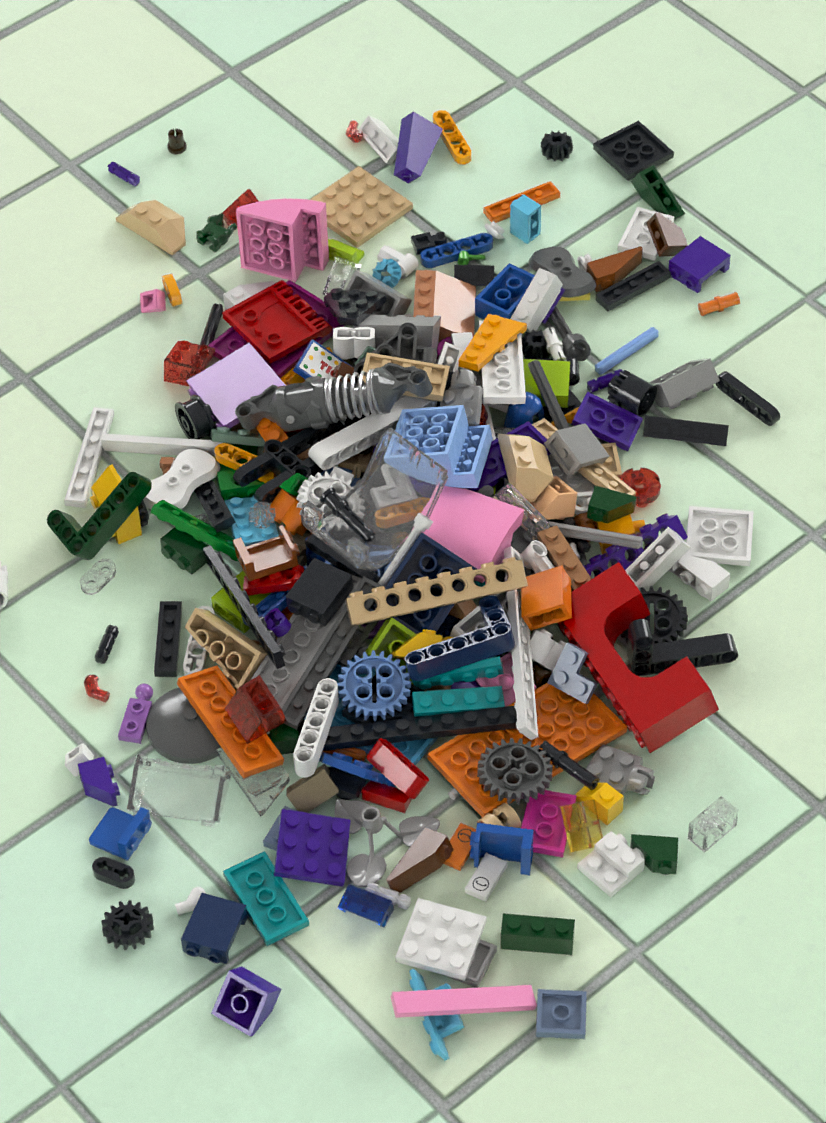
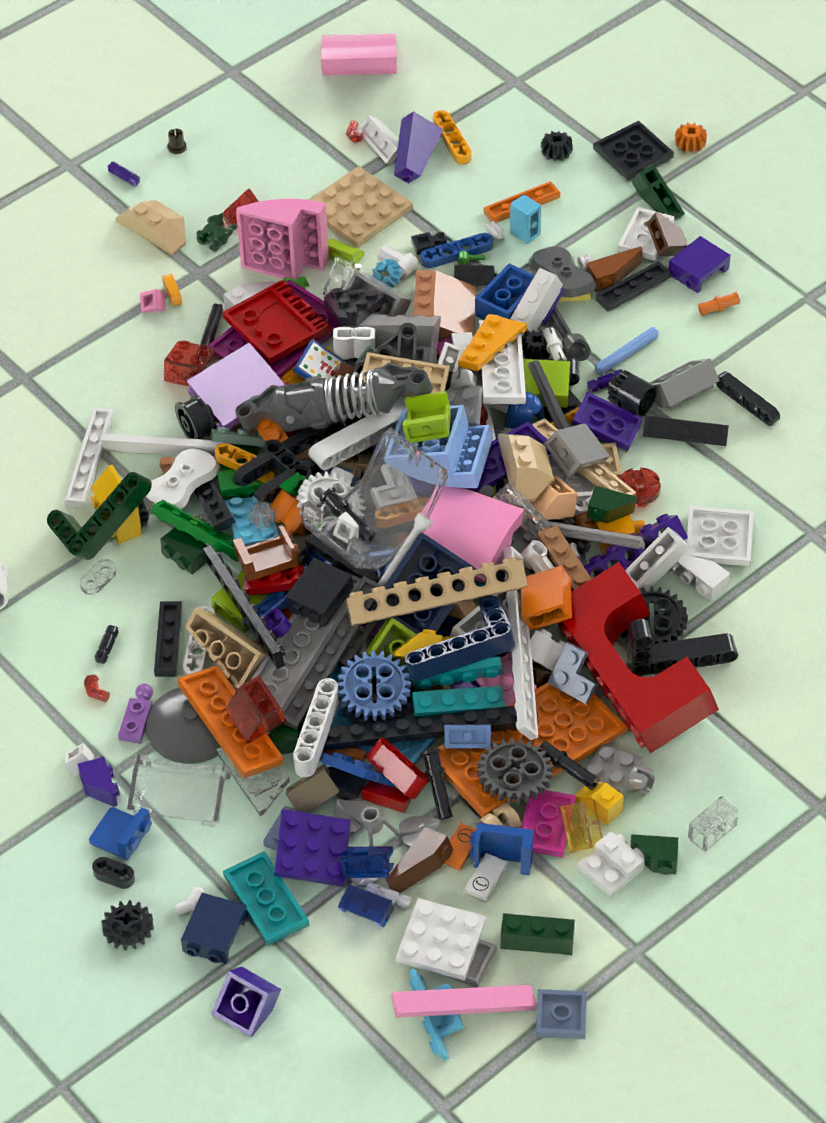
none -> bright green hand [283,276,310,290]
none -> bright pink slope [321,33,397,75]
none -> white slope [332,512,359,545]
none -> clear blue hinge [340,846,394,878]
none -> lime panel [402,391,451,444]
none -> black pin [420,748,453,820]
none -> medium blue plate [444,725,491,748]
none -> orange gear [675,122,707,153]

